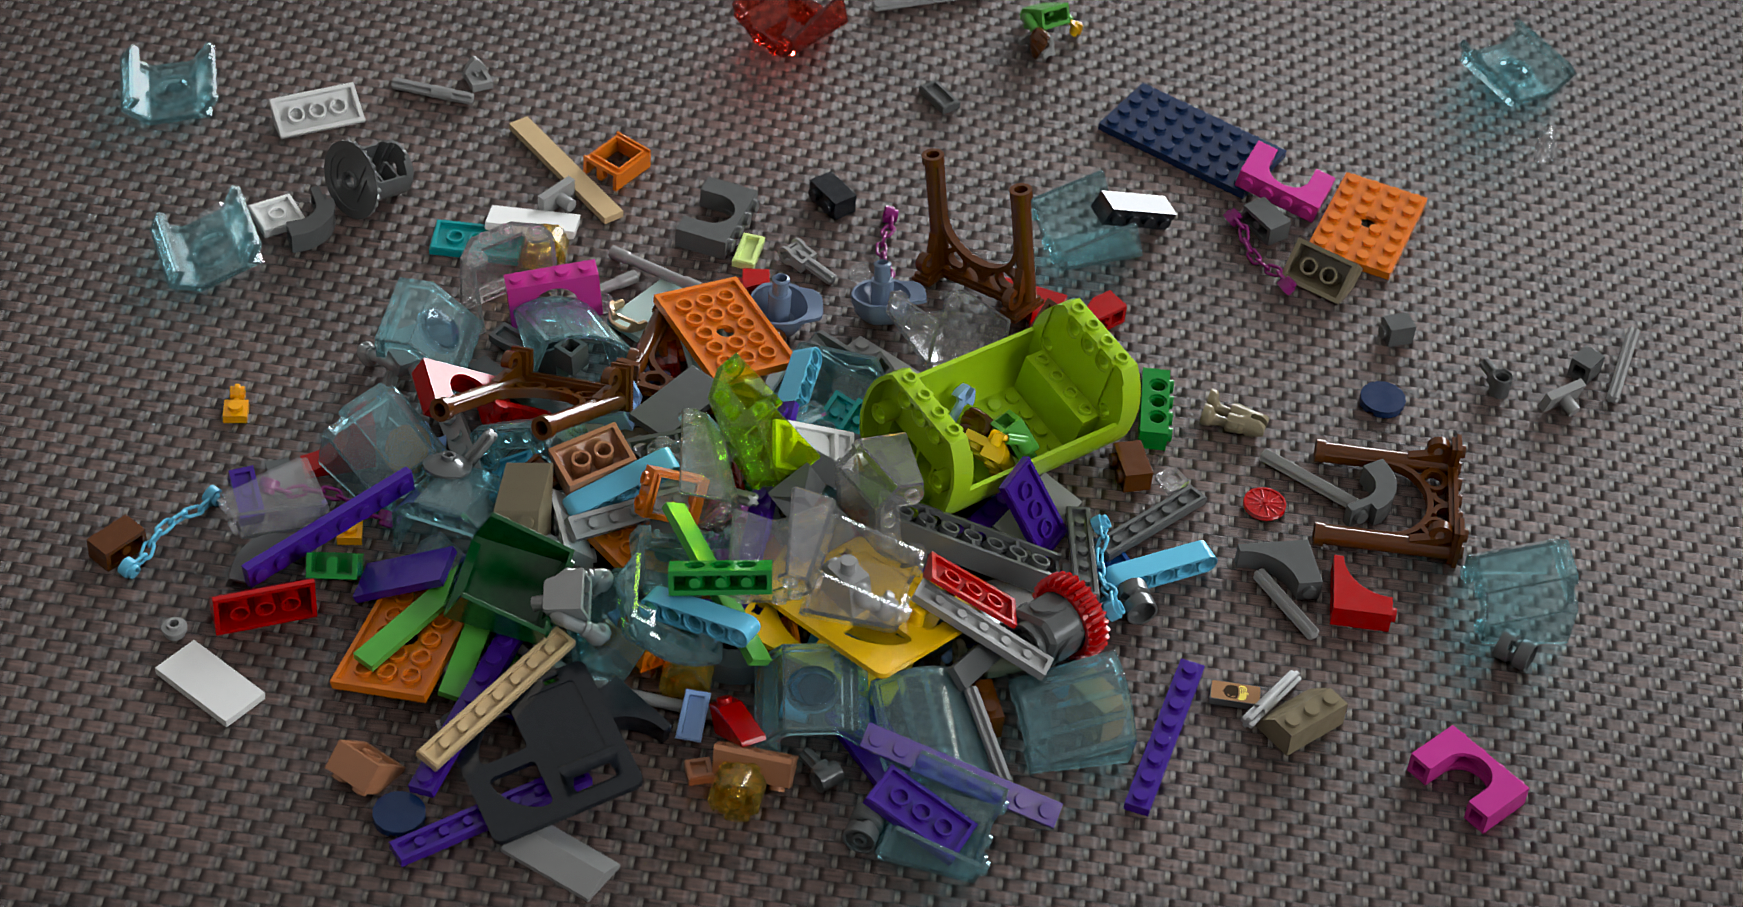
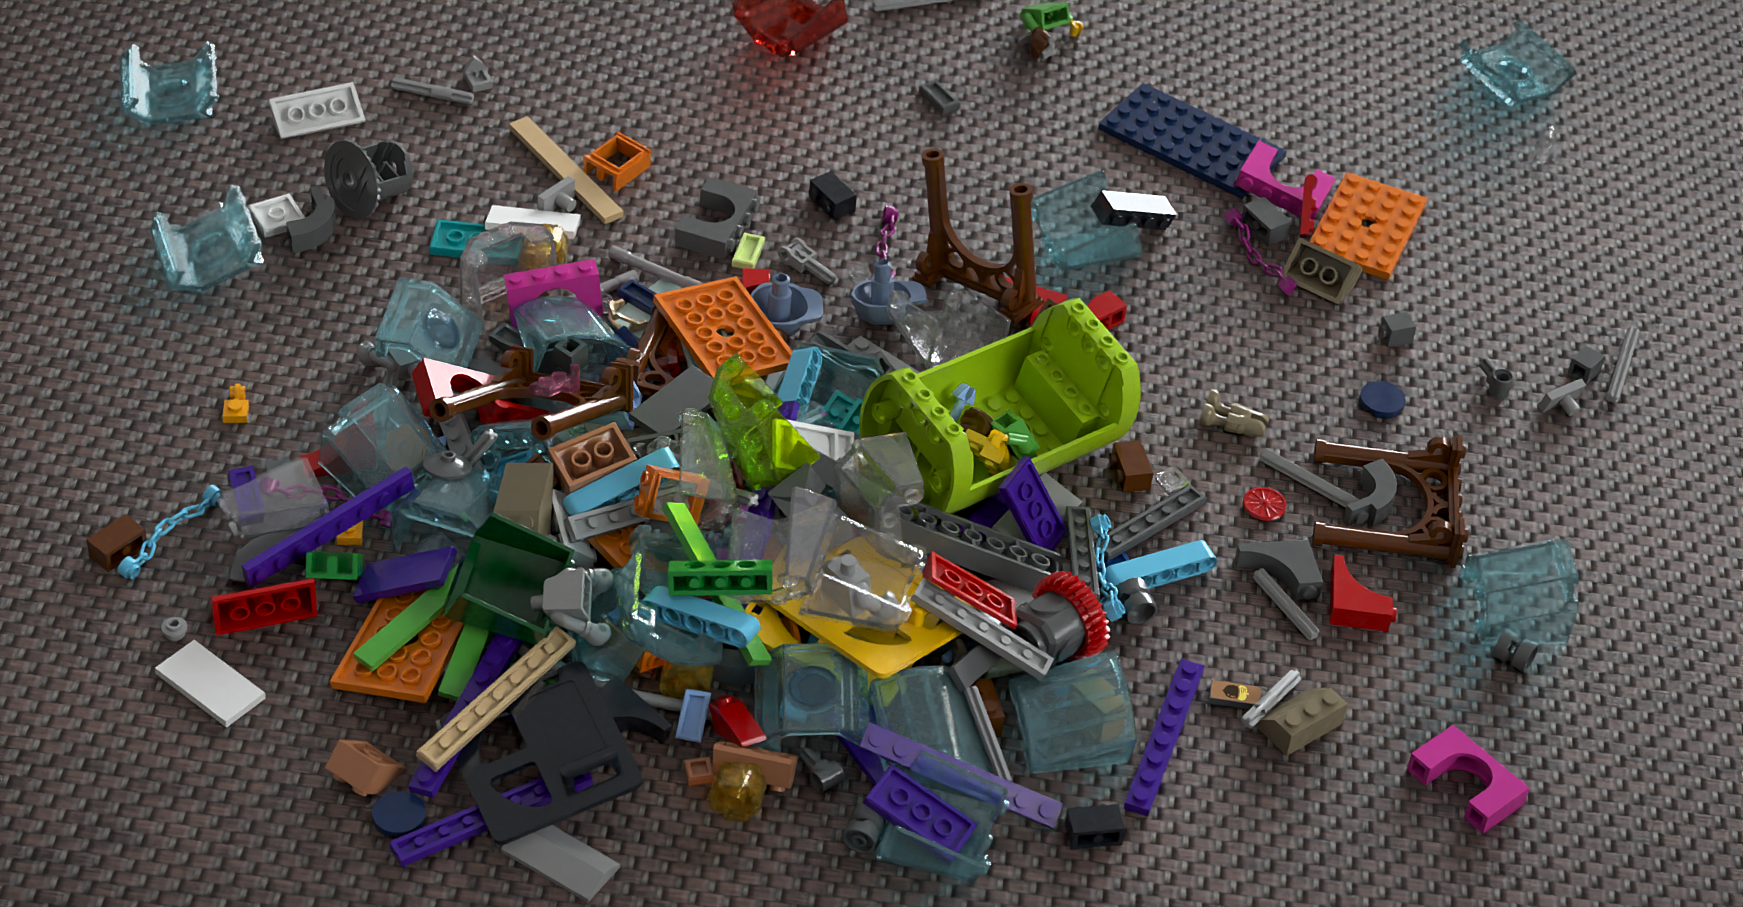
green brick [1138,367,1174,451] -> none
none -> clear pink plate [529,364,580,397]
none -> clear blue tile [613,325,638,349]
none -> dark blue tile [617,279,657,316]
none -> black brick [1064,804,1125,850]
none -> red plate [1300,174,1318,238]

